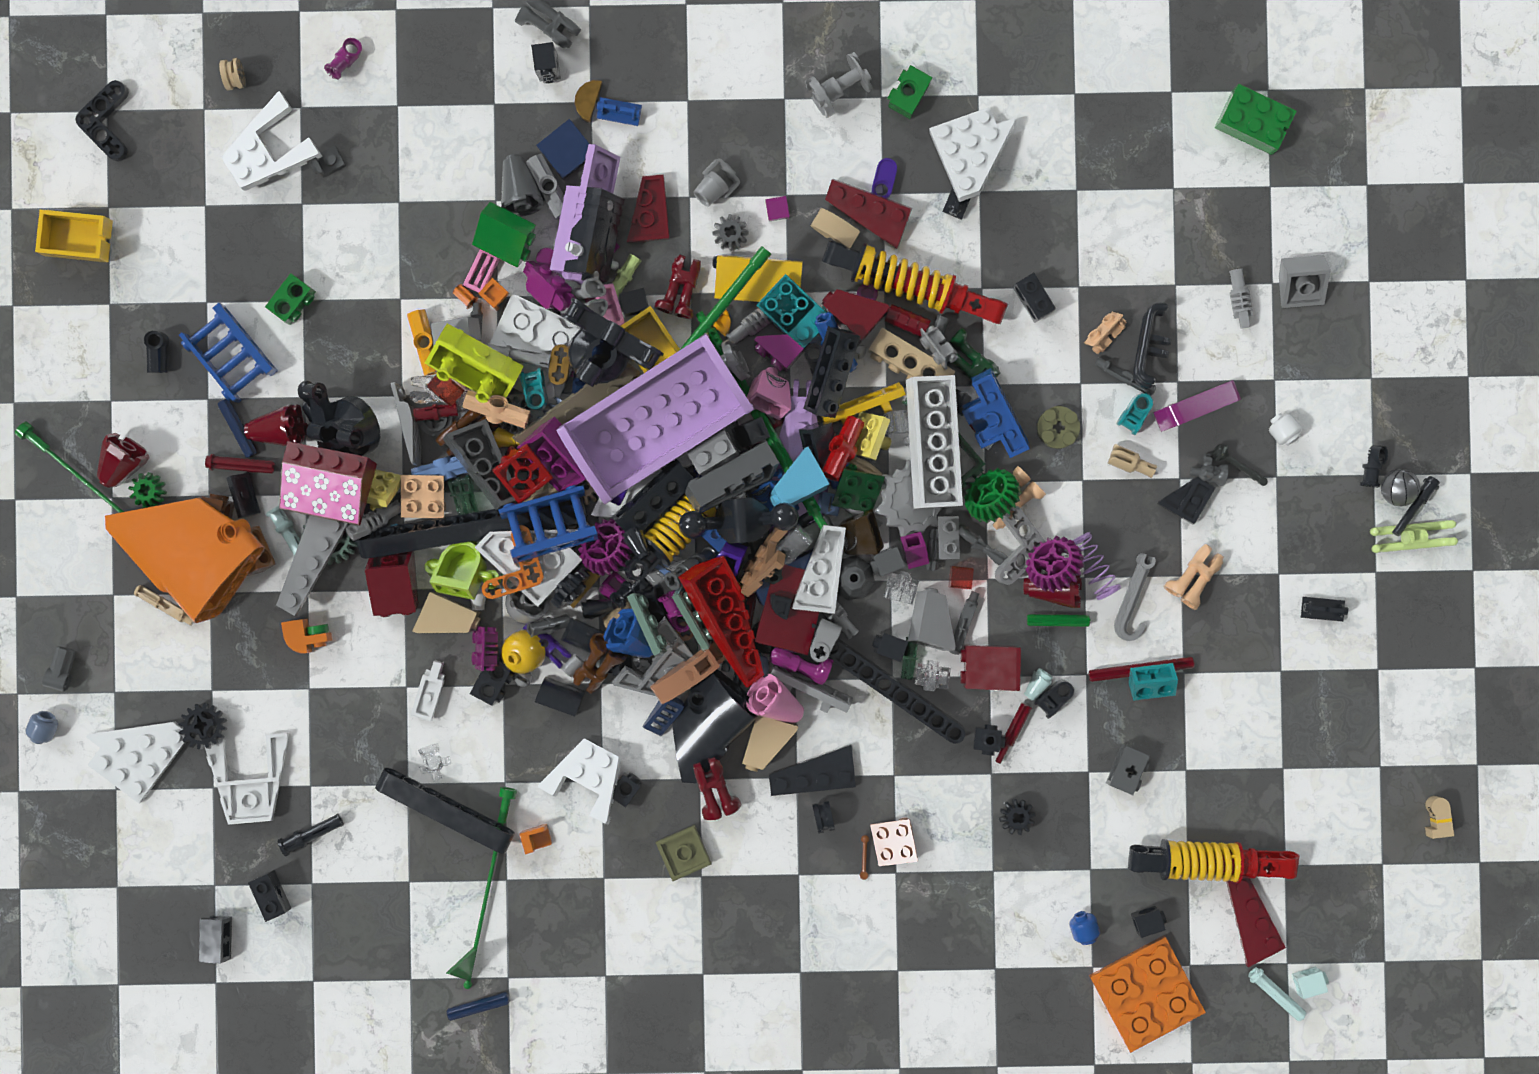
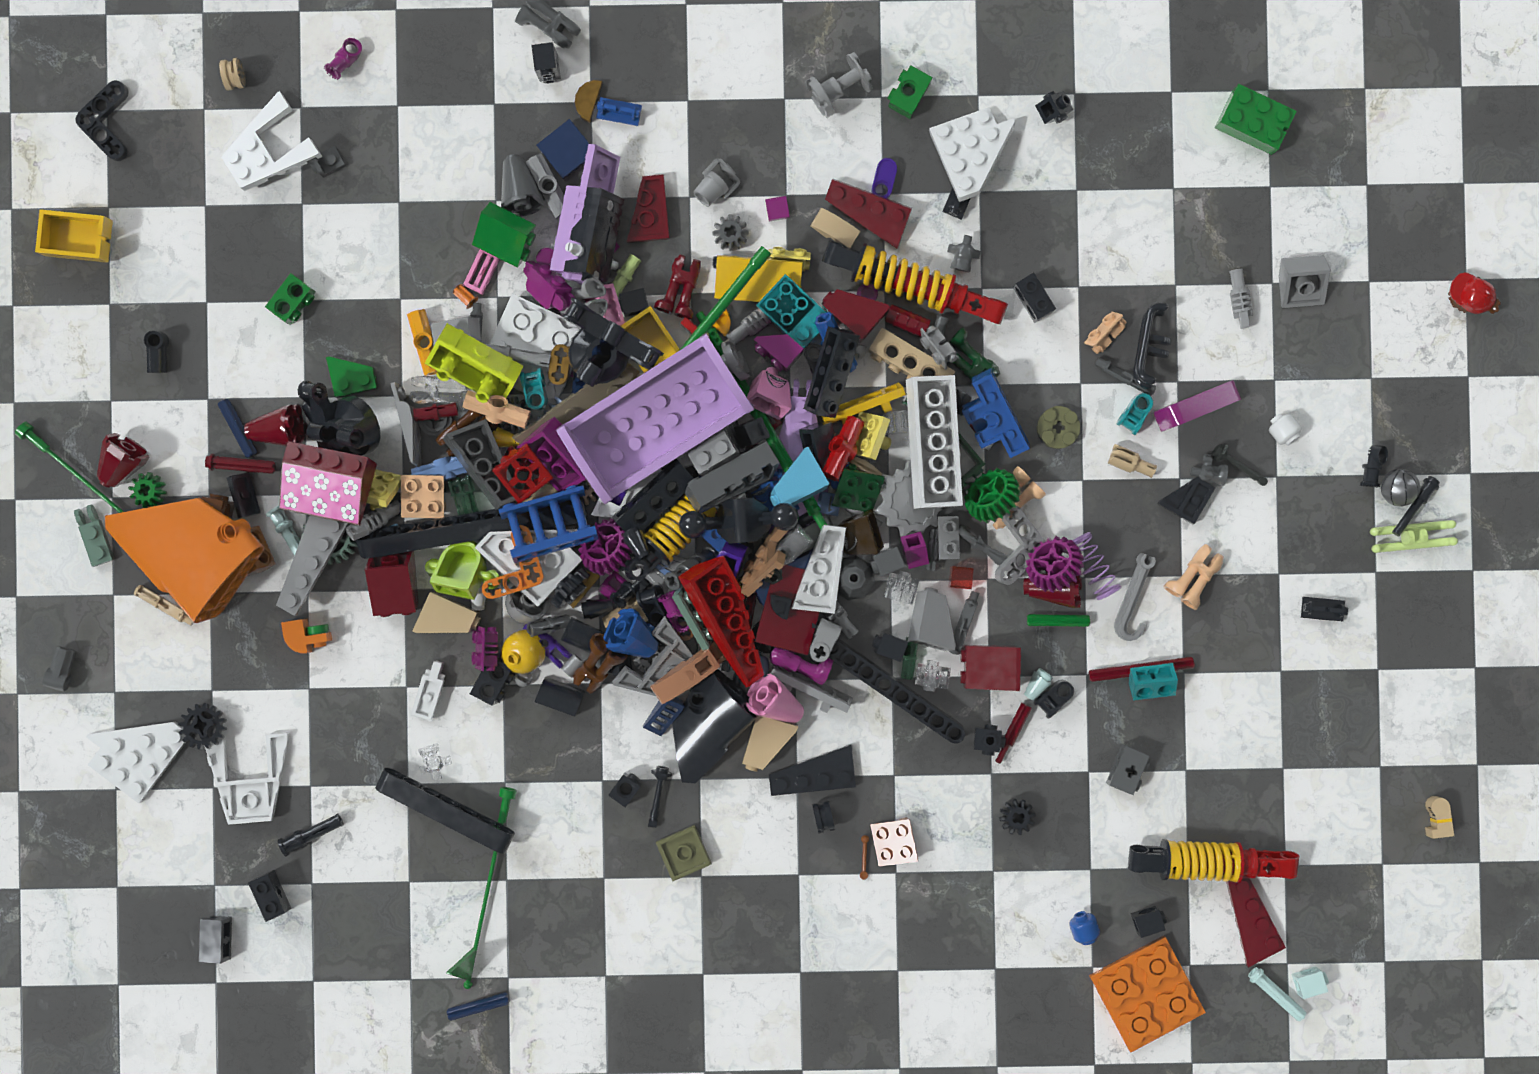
sand blue head [25,711,58,744] -> none
blue fence [179,303,278,403] -> none
clear red piece [427,375,465,407] -> none
orange panel [478,278,509,311] -> none
orange panel [519,824,552,854] -> none
white wing [538,739,622,825] -> none
sand green tile [627,593,667,656] -> none
dark red piece [693,757,741,820] -> none
none -> sand green hinge [74,504,115,567]
none -> green wing [326,357,378,398]
none -> black piece [648,766,672,828]
none -> red tile [680,317,697,335]
none -> light yellow hinge [768,247,811,272]
none -> dark grey piece [947,235,981,272]
none -> black brick [1035,91,1073,124]
none -> red hair [1448,272,1501,314]

